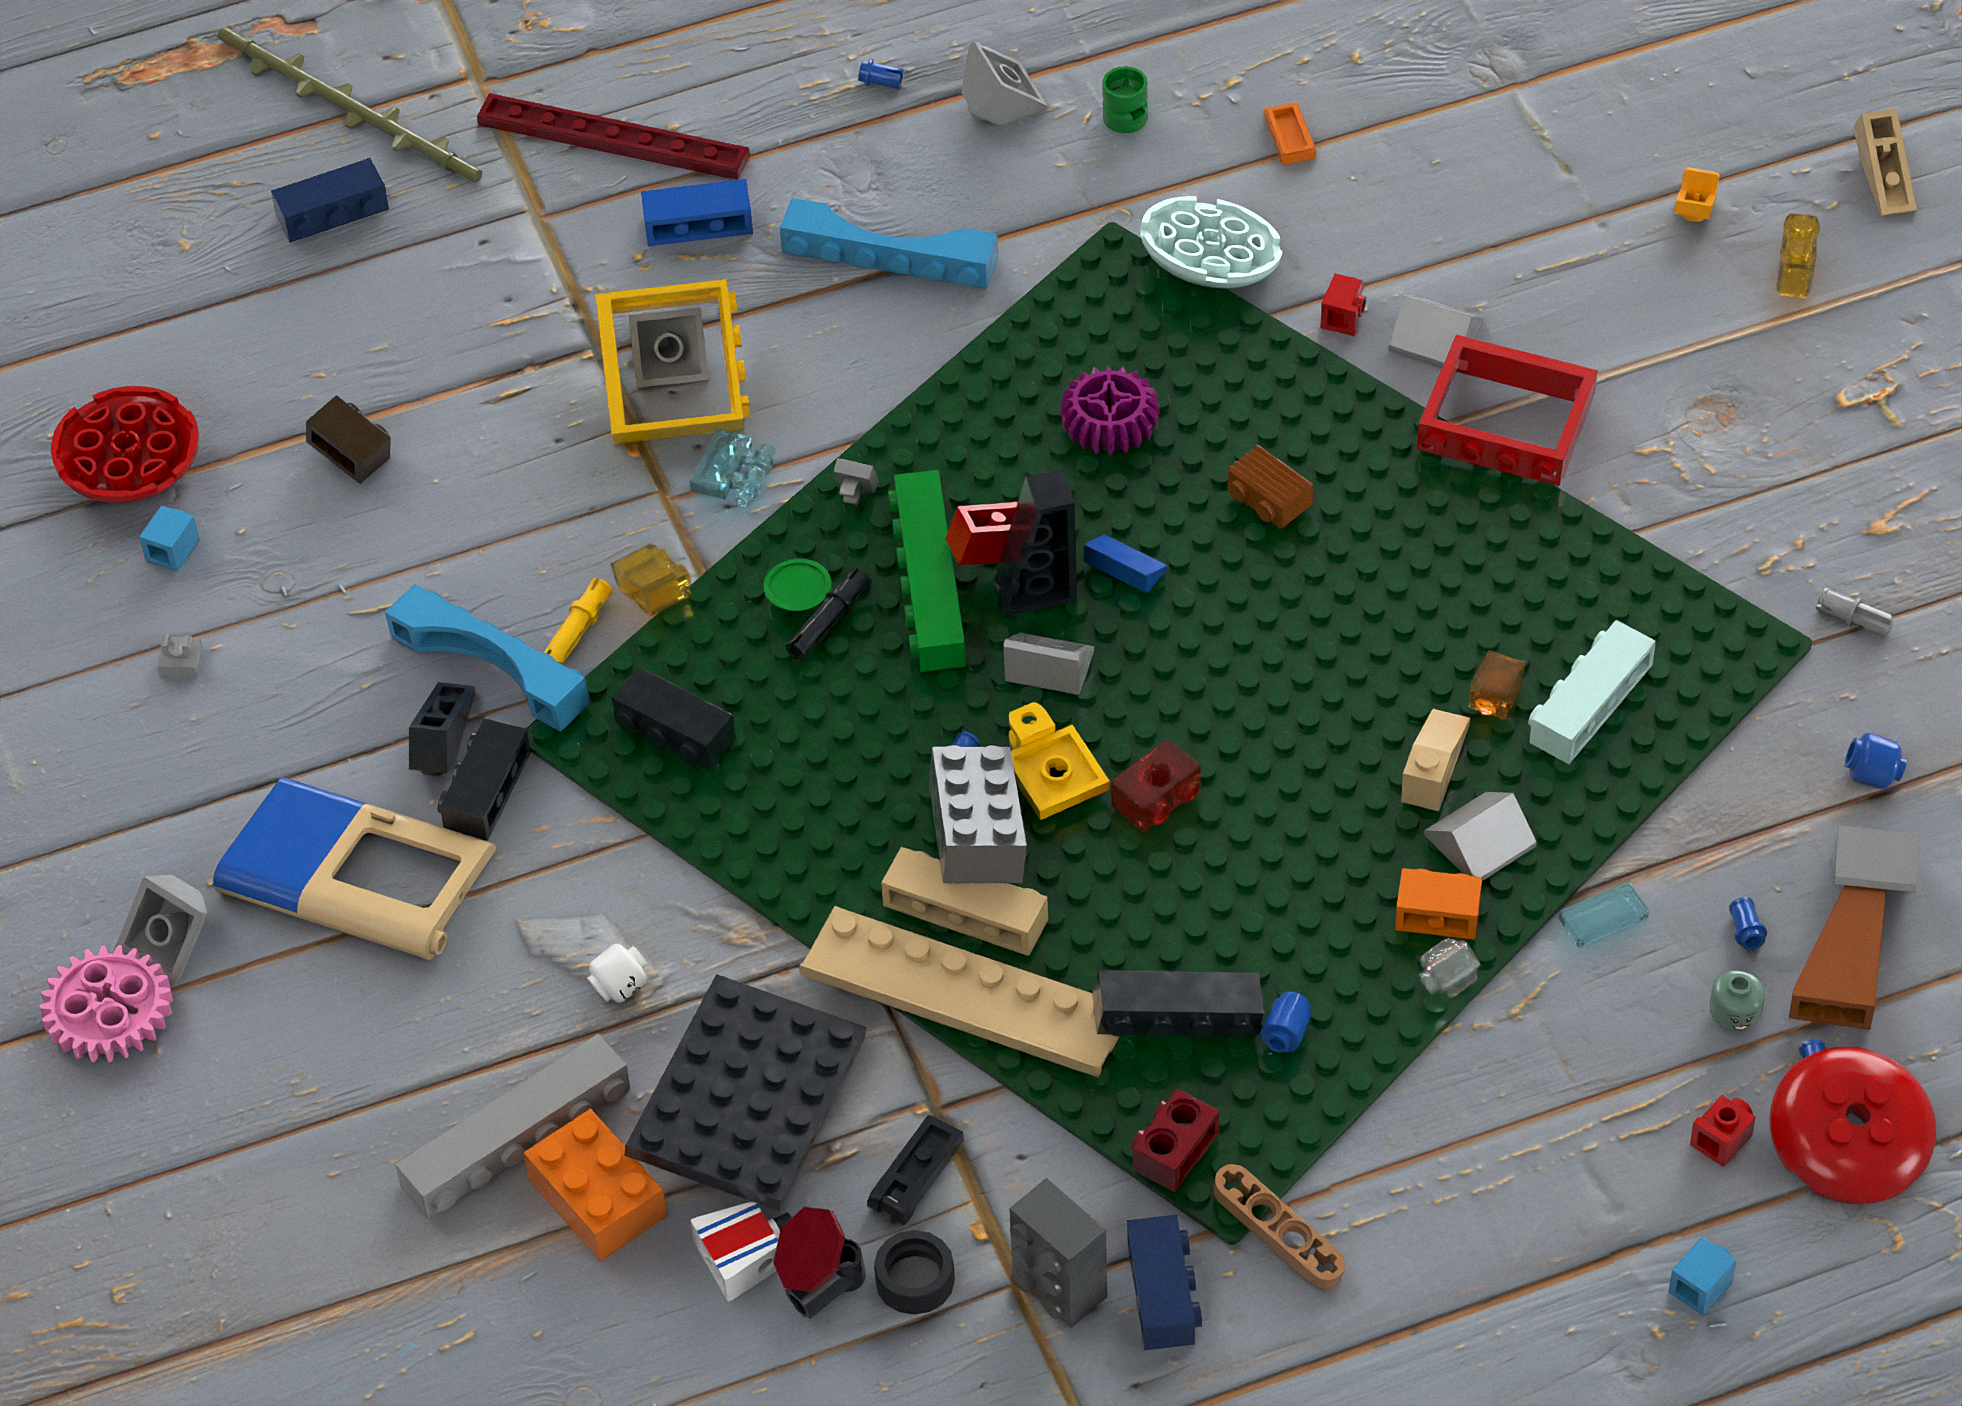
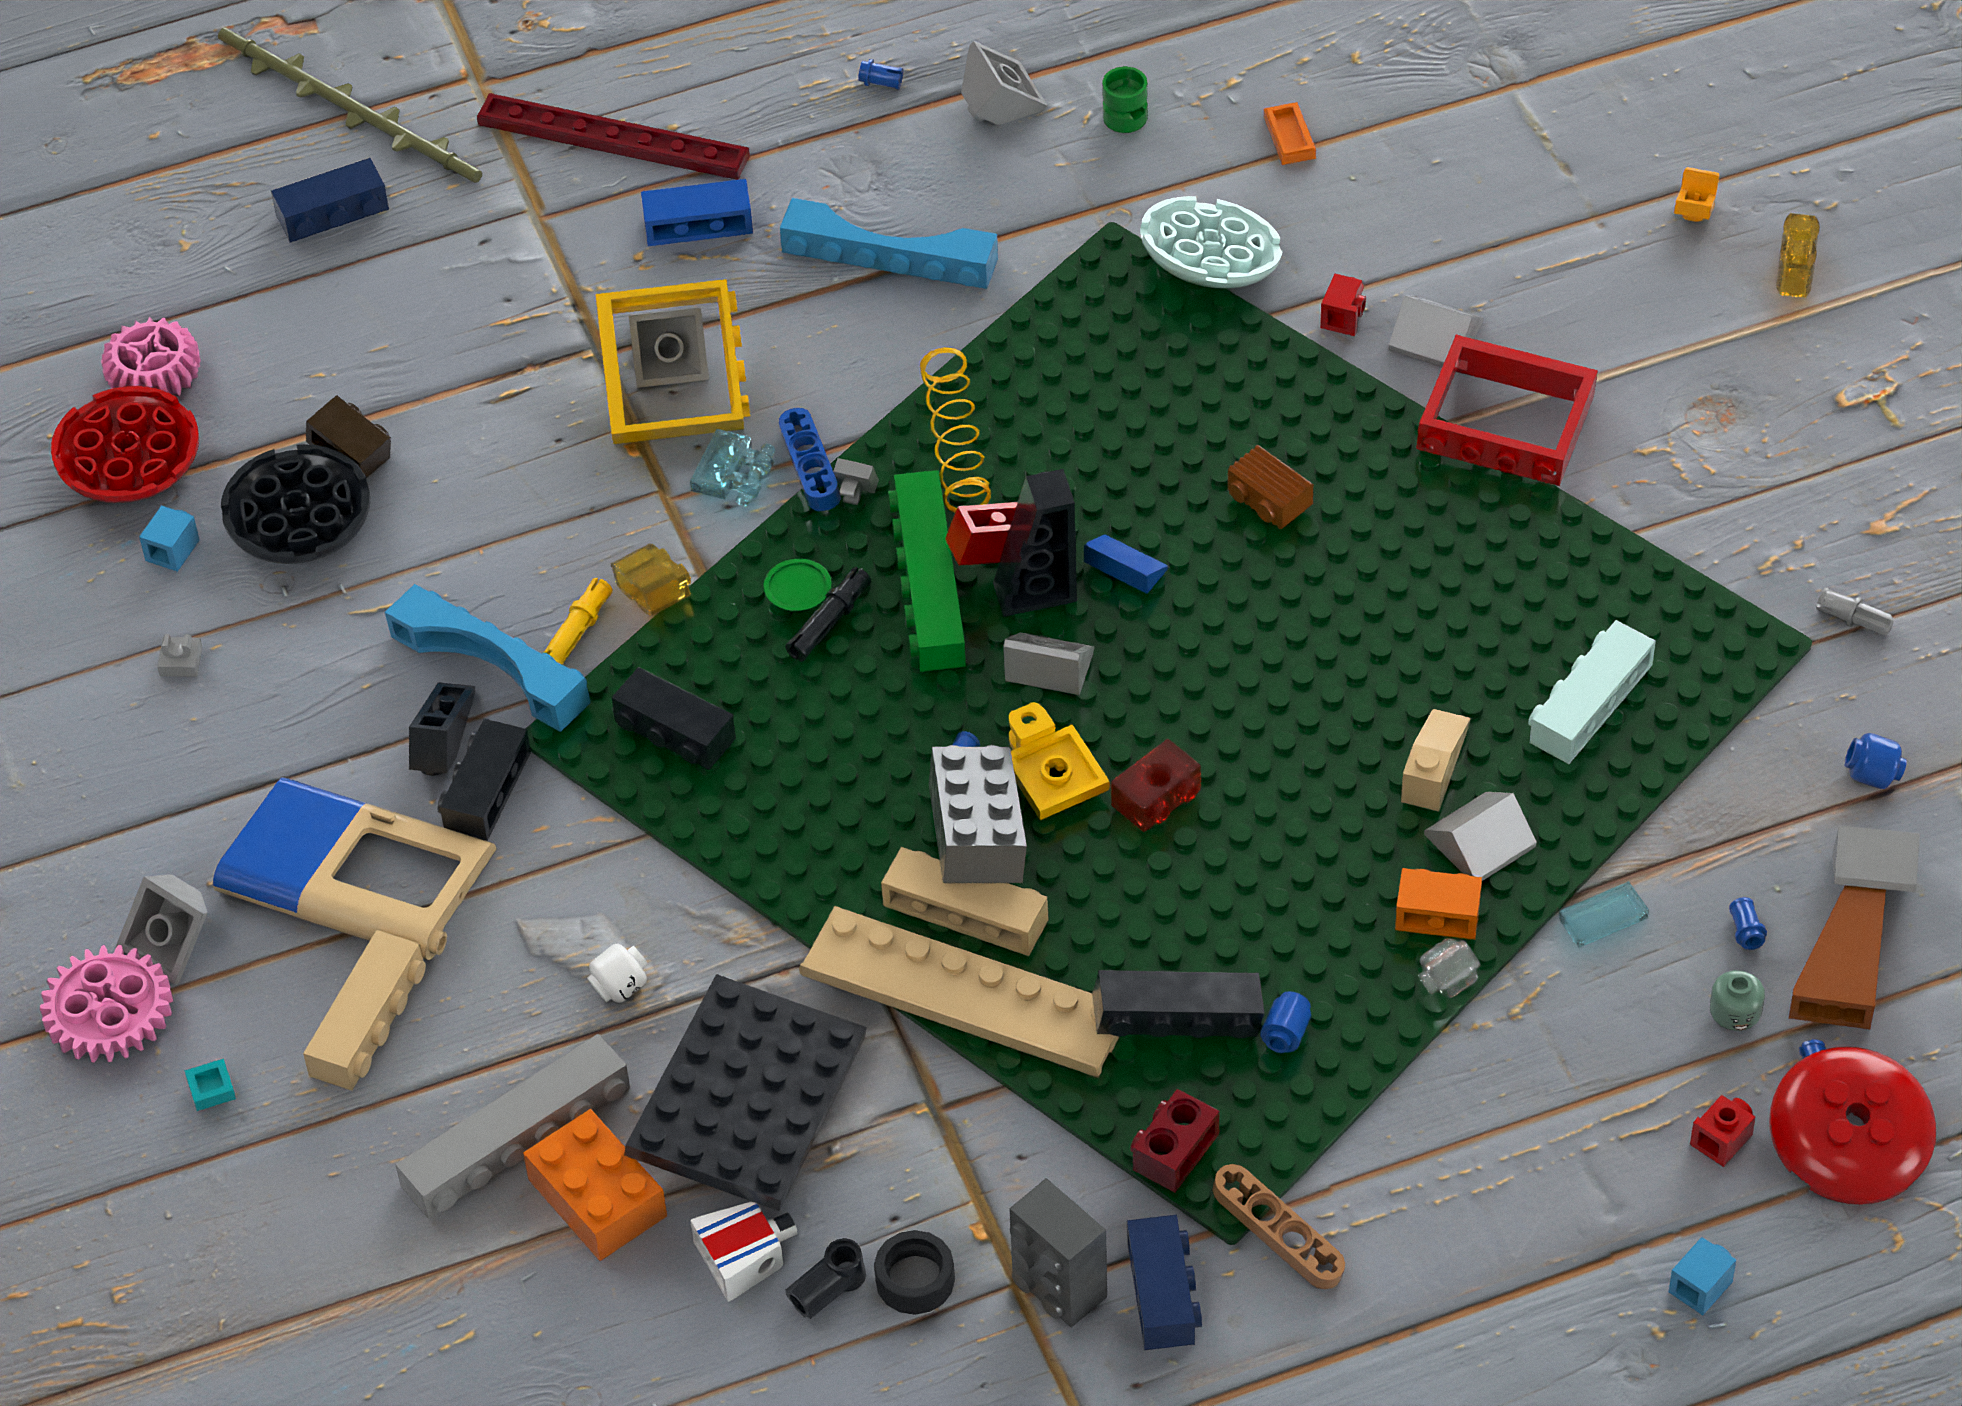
dark red piece [773,1207,845,1293] -> none
black plate [867,1114,964,1225] -> none
magenta gear [1060,365,1160,455] -> none
clear orange brick [1469,650,1525,720] -> none
tan slope [1853,108,1917,217] -> none
none -> bright pink gear [101,317,201,396]
none -> teal plate [184,1058,236,1111]
none -> black brick [221,444,371,564]
none -> tan brick [303,930,426,1091]
none -> blue beam [779,408,841,511]
none -> yellow piece [920,347,991,513]

